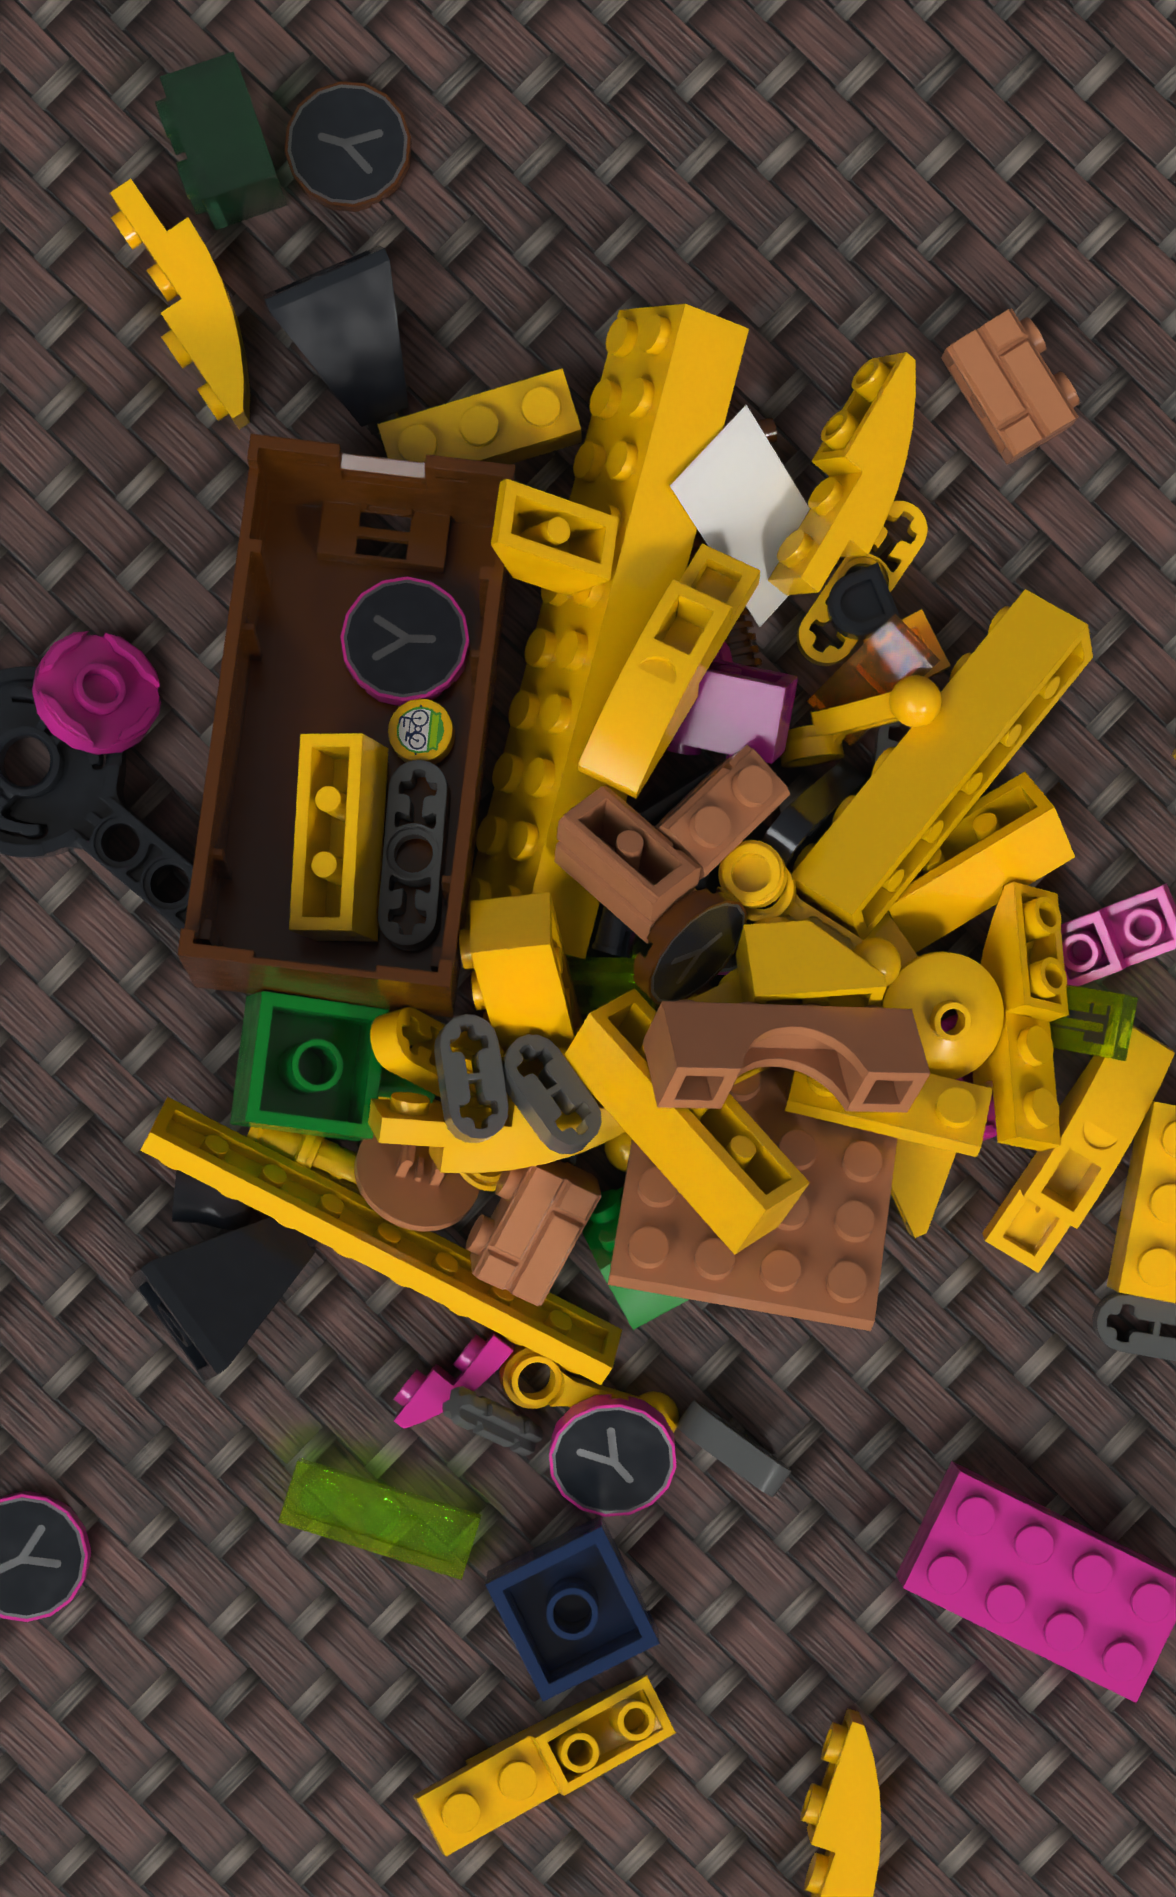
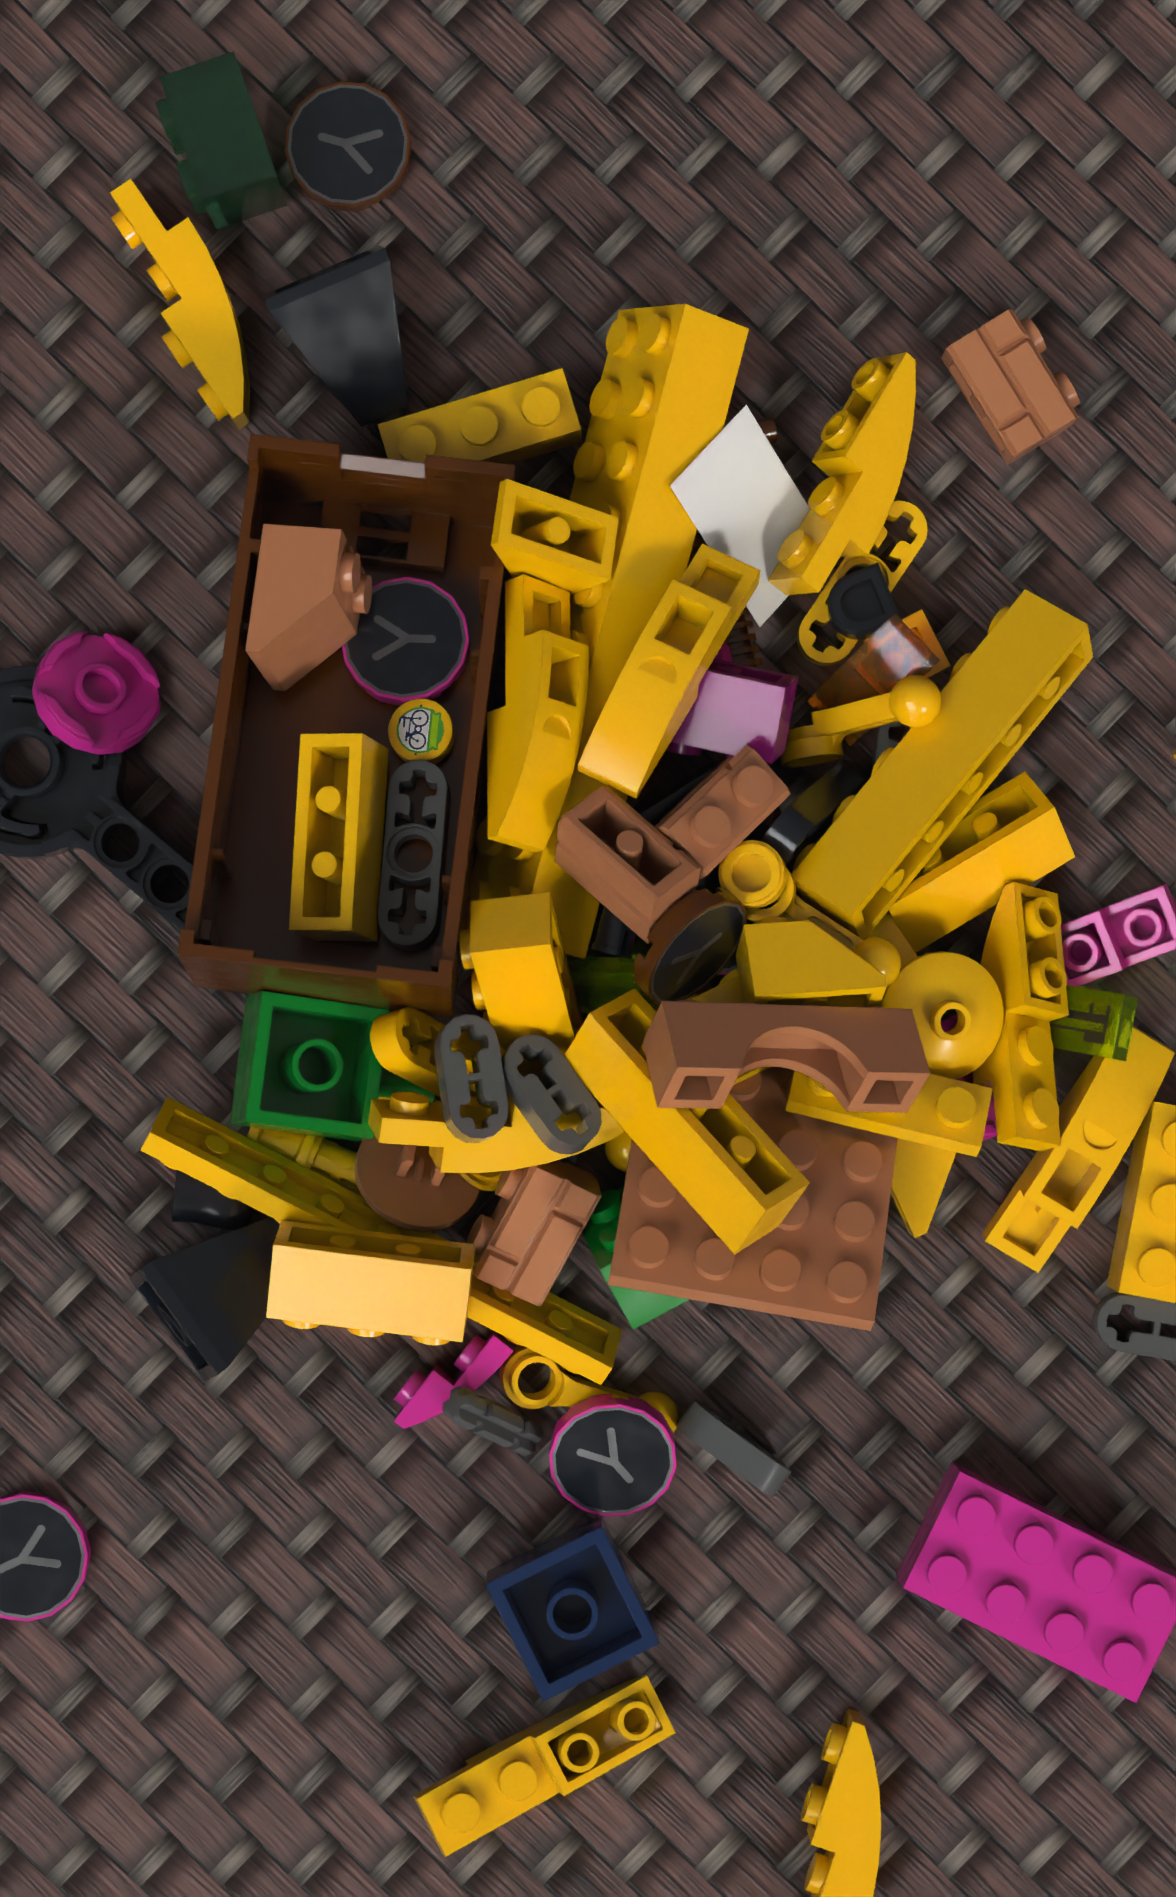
clear neon green plate [278,1458,481,1580] -> none
none -> nougat slope [245,524,372,691]
none -> yellow brick [266,1220,476,1345]
none -> yellow slope [487,574,590,853]

